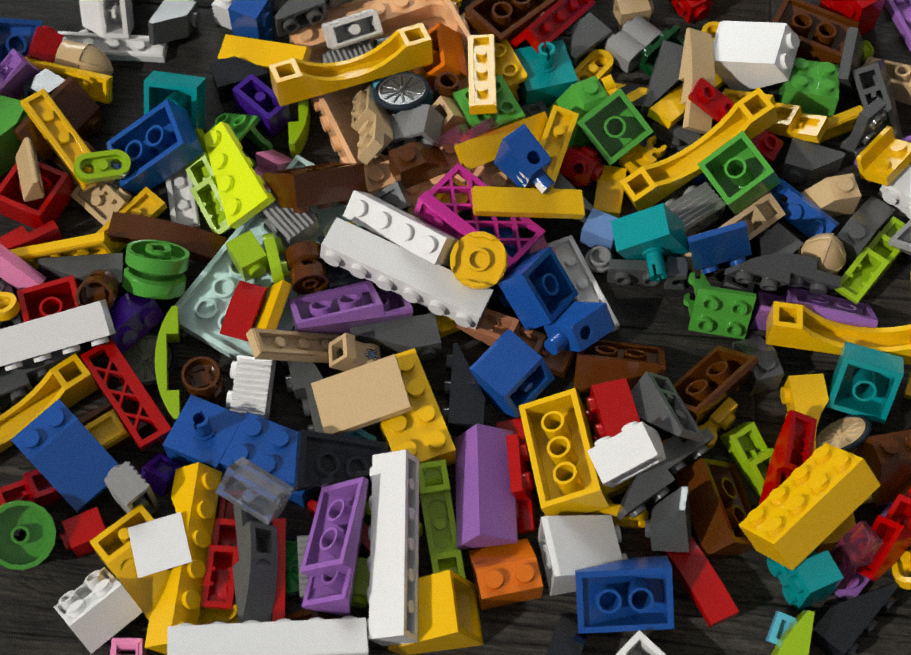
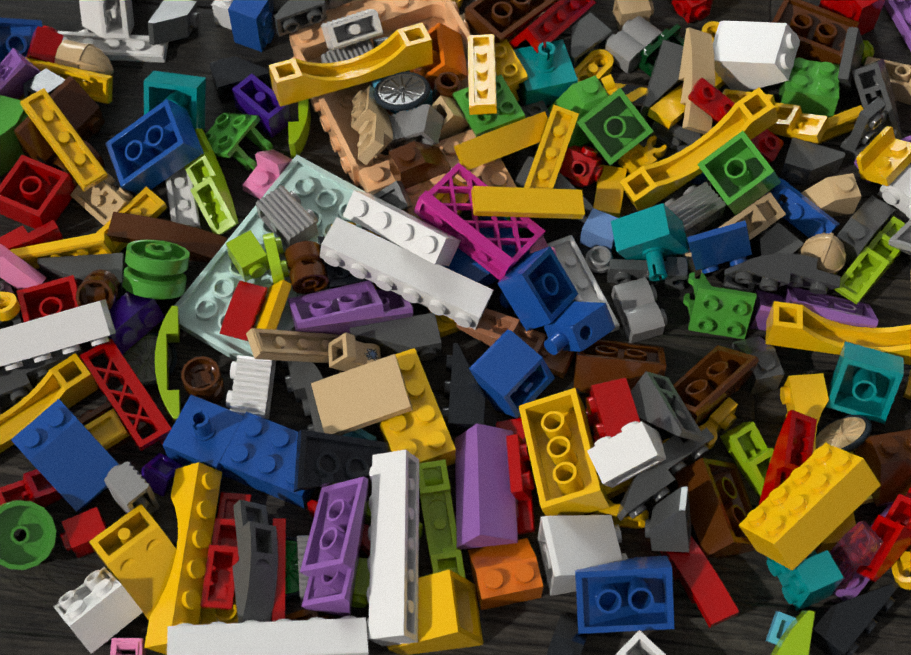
tan slope [15,137,45,202] -> none
lime plate [74,149,131,183] -> none
white sticker [128,512,192,578] -> none
neon yellow wing [203,121,275,229] -> none
clear brick [215,457,294,525] -> none
yellow tile [218,34,312,69] -> none
reddish brown slope [263,162,366,213] -> none
clear pink slope [436,117,499,144] -> none
yellow tile [450,231,508,290] -> none
blue torso [494,124,555,194] -> none
none -> light grey brick [611,277,667,343]

